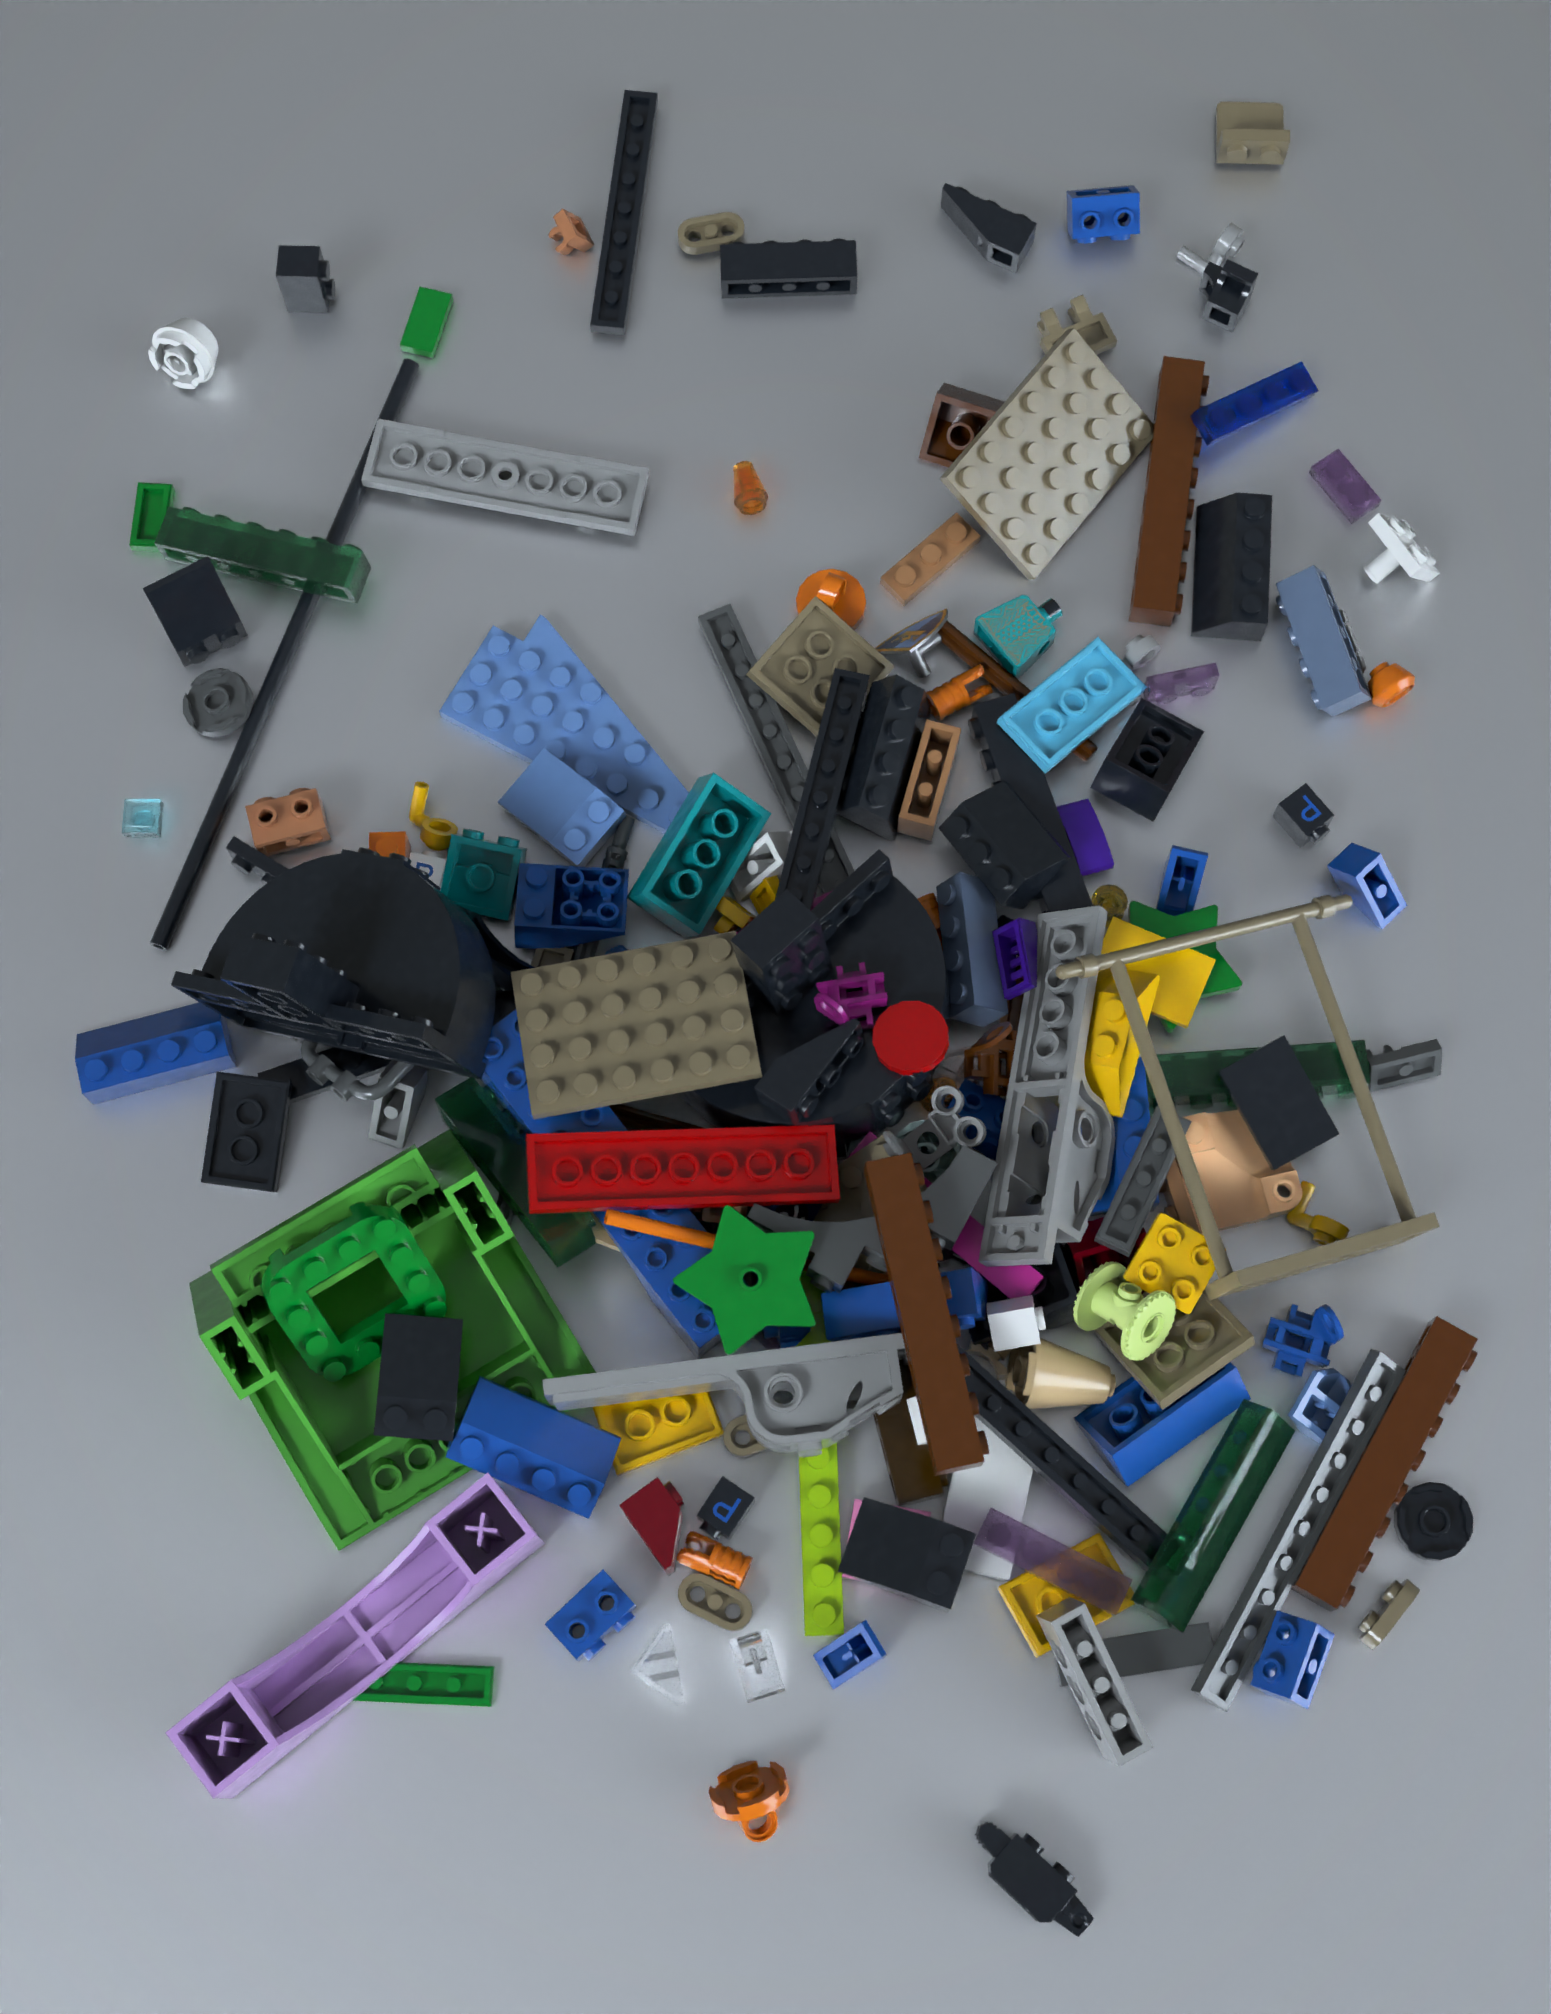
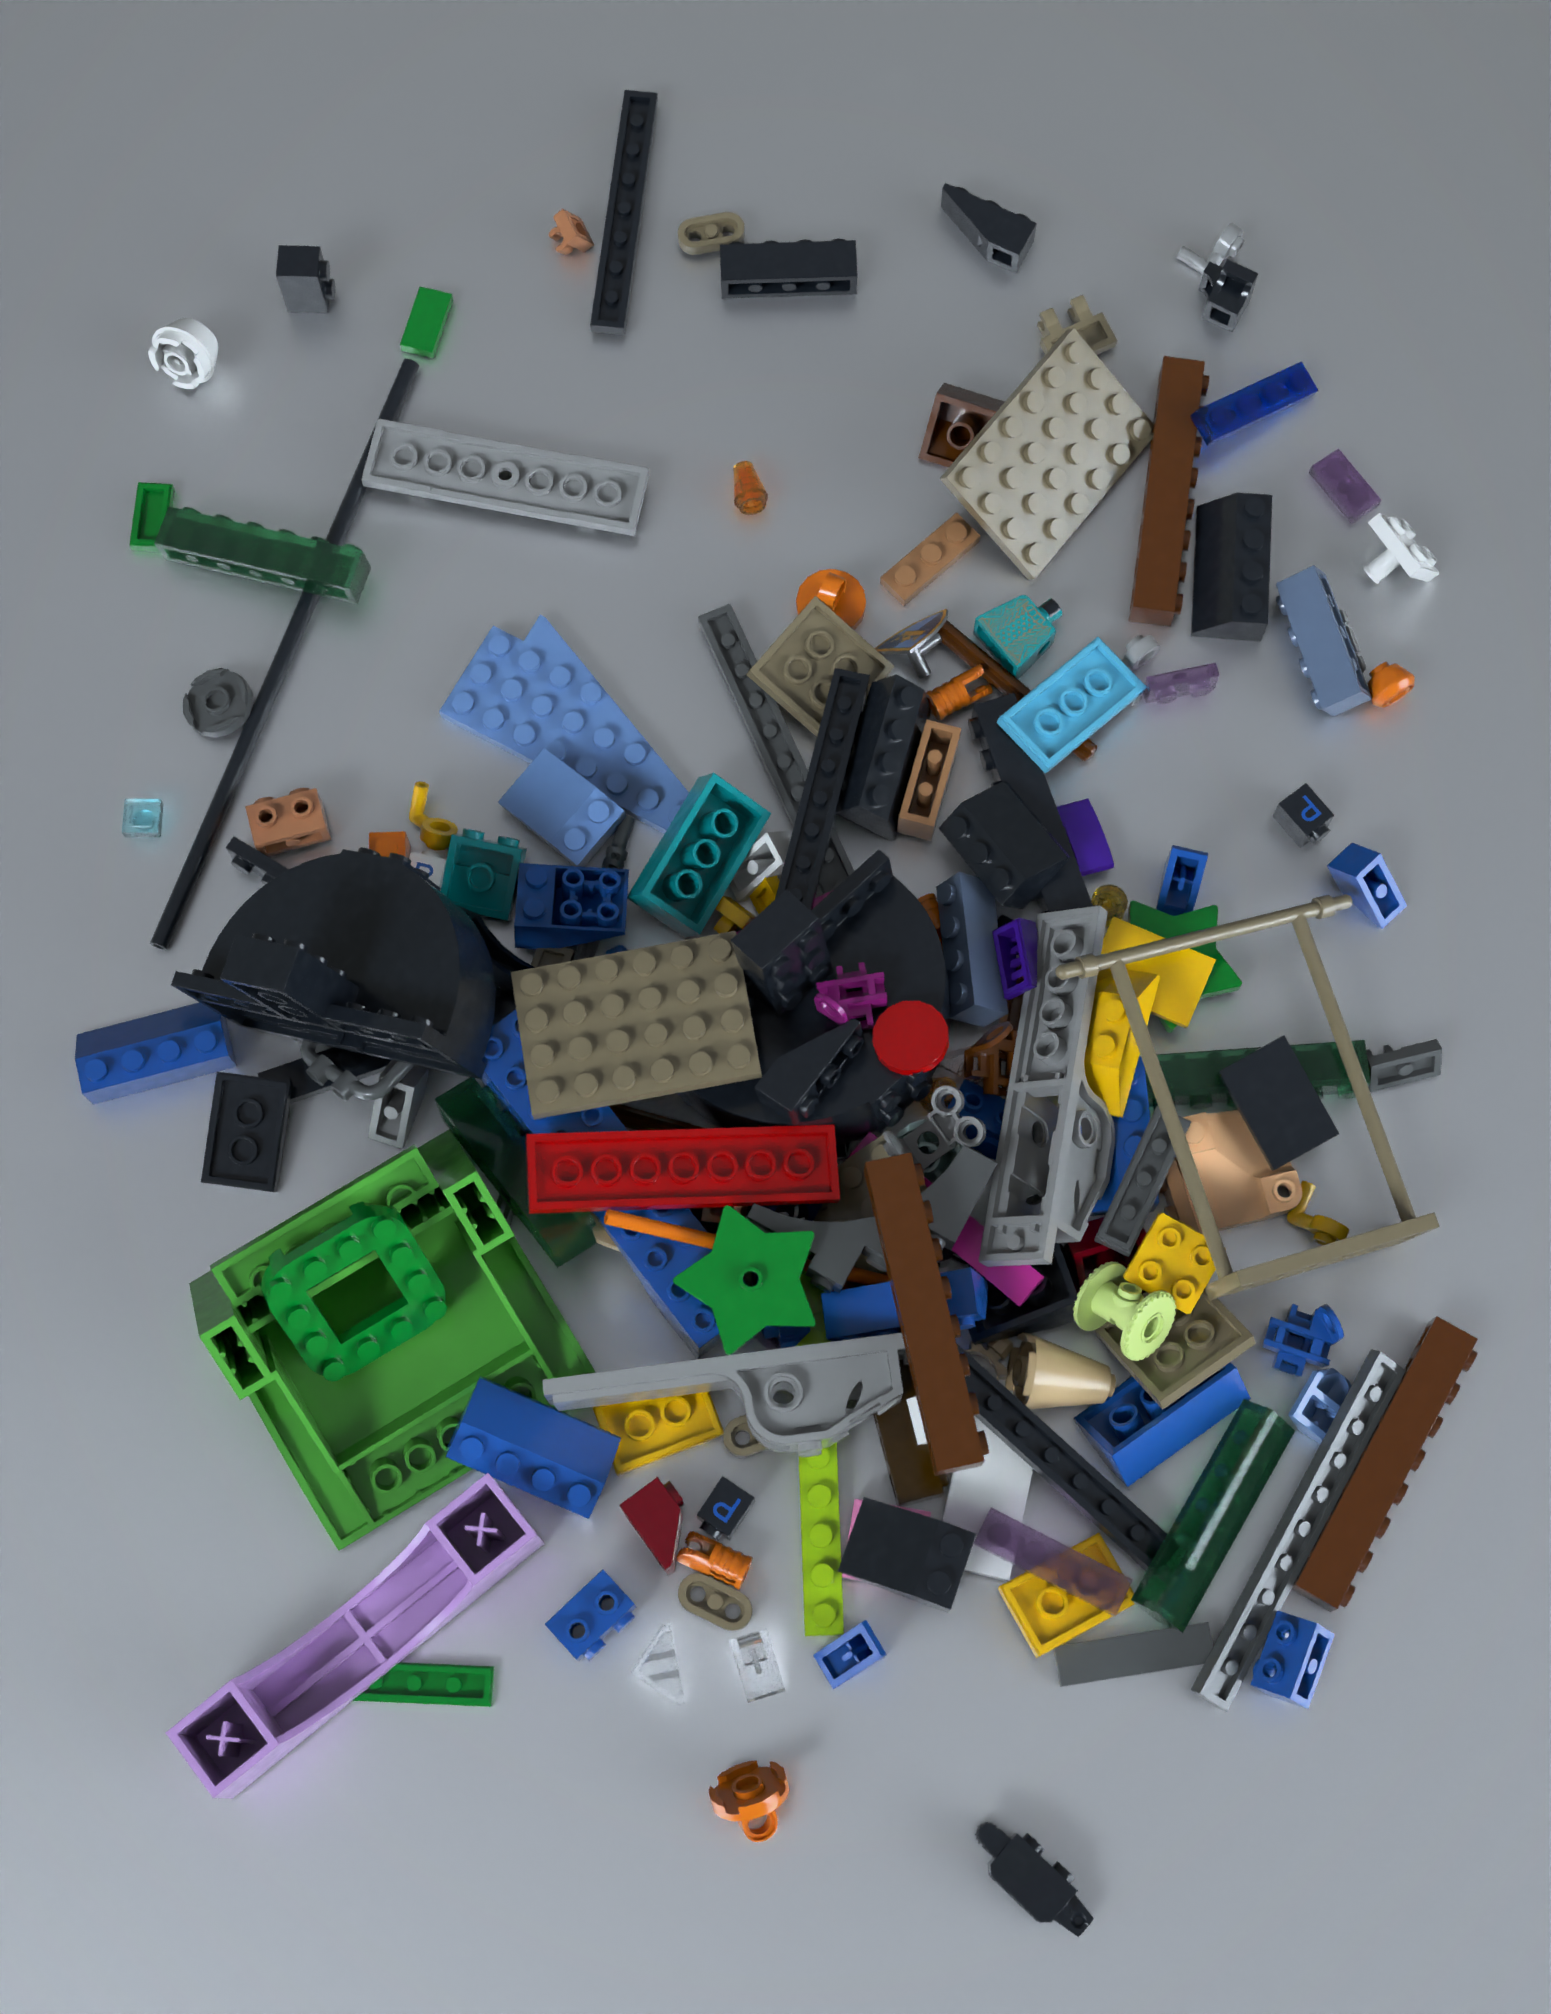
black slope [143,556,247,667] -> none
black slope [374,1313,463,1441] -> none
white brick [987,1295,1046,1352] -> none
light grey brick [1036,1597,1153,1767] -> none
blue brick [1067,185,1140,243] -> none
black slope [1090,698,1204,822] -> none
dark tan bracket [1216,102,1290,165] -> none
dark tan plate [1358,1579,1420,1650] -> none
black tile [1394,1482,1473,1561] -> none

